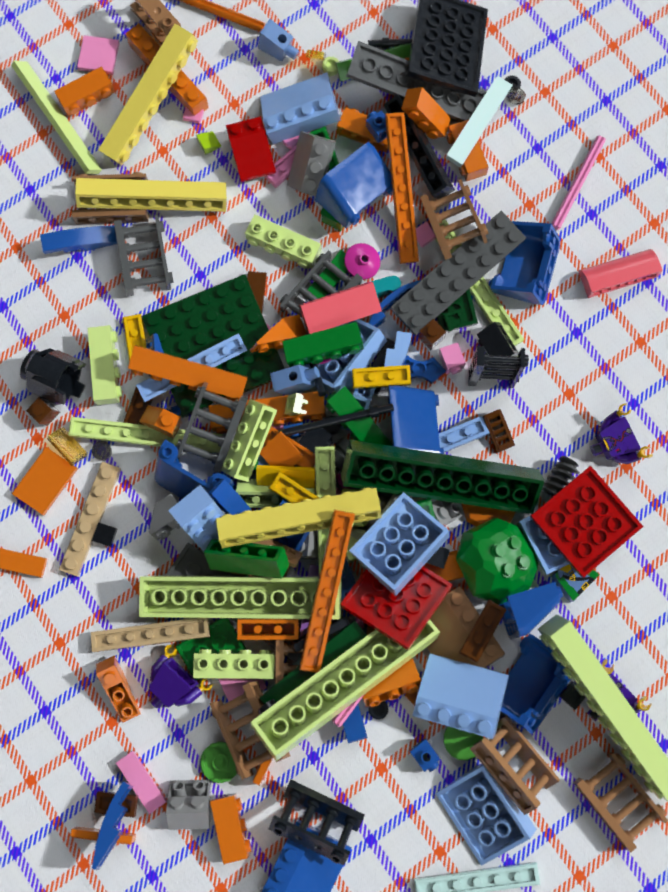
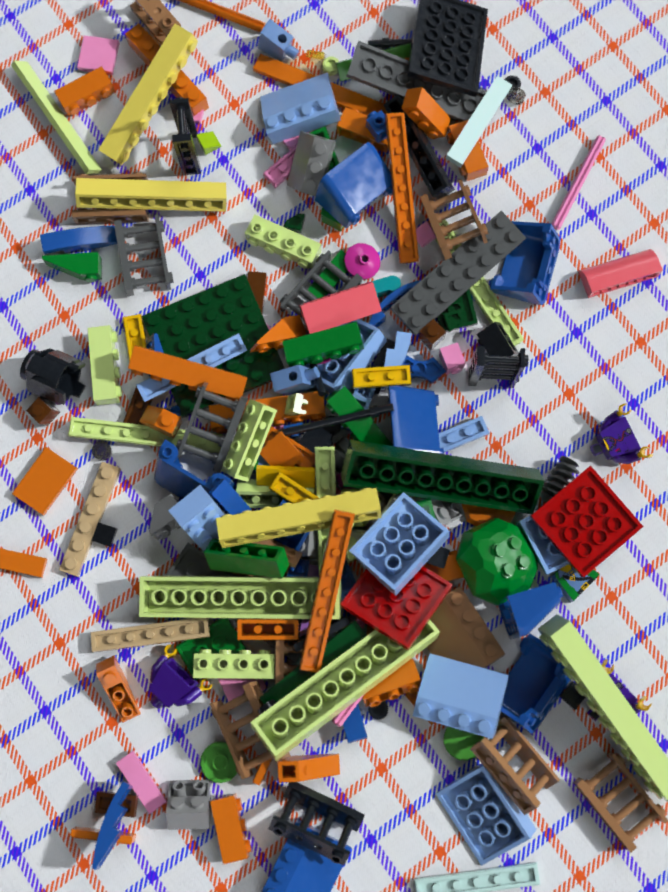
clear yellow tile [47,427,88,466] -> none
red slope [226,116,276,182] -> none
blue brick [409,738,440,772] -> none
reddish brown tile [459,600,507,663] -> none
reddish brown slope [483,409,515,453] -> none
none -> green slope [42,252,102,282]
none -> black fence [169,98,201,176]
none -> orange tile [253,53,387,115]
none -> orange slope [278,753,340,783]
none -> dark green tile [283,214,305,233]
none -> blue tile [288,559,310,577]

